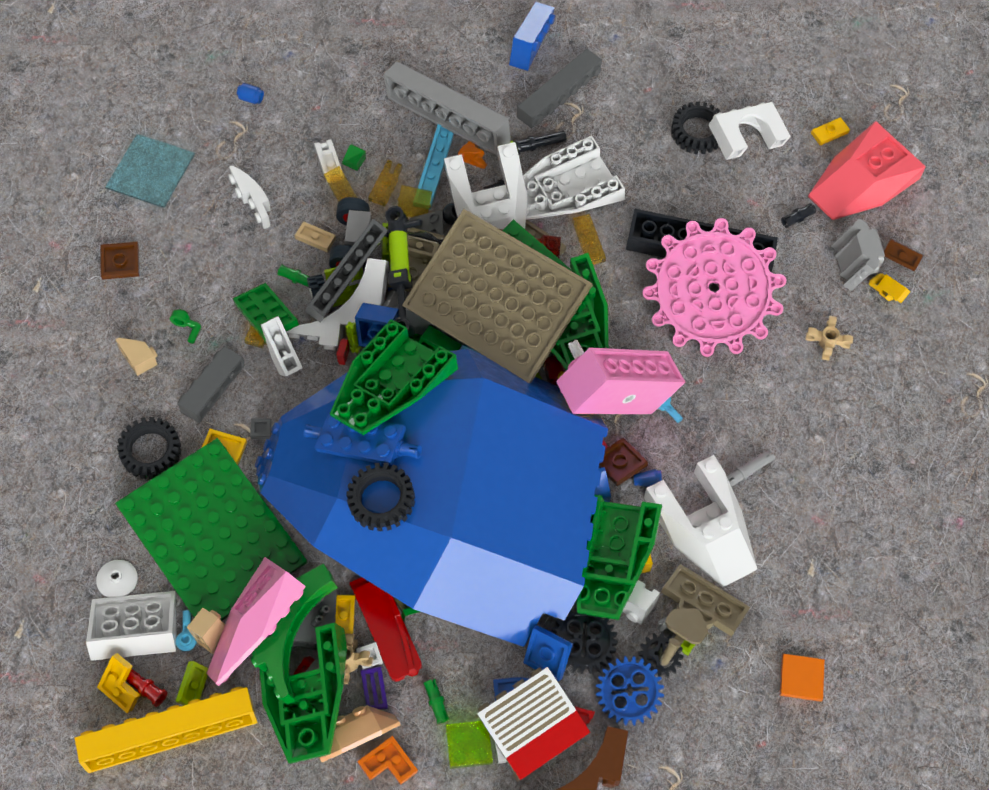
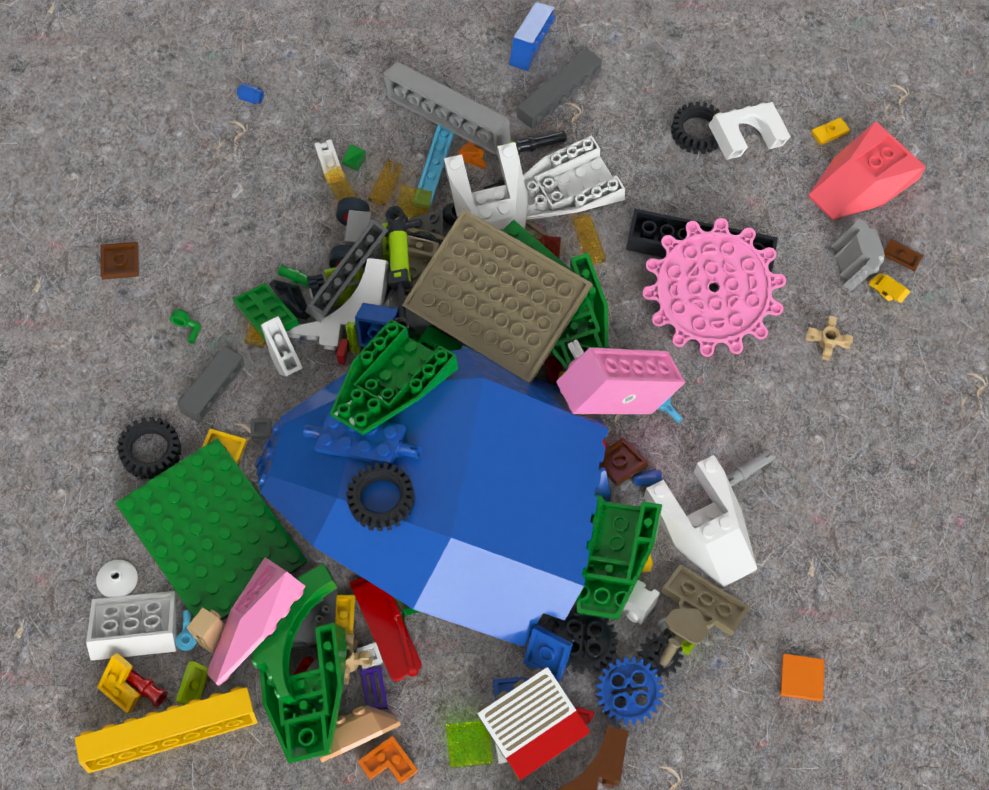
clear light blue piece [105,134,195,208] -> none
tan slope [115,337,158,376] -> none
white slope [228,166,271,229] -> none
tan plate [295,221,336,253] -> none
green pin [423,679,450,724] -> none
black pin [781,203,816,228] -> none
none -> black wing [269,279,310,320]

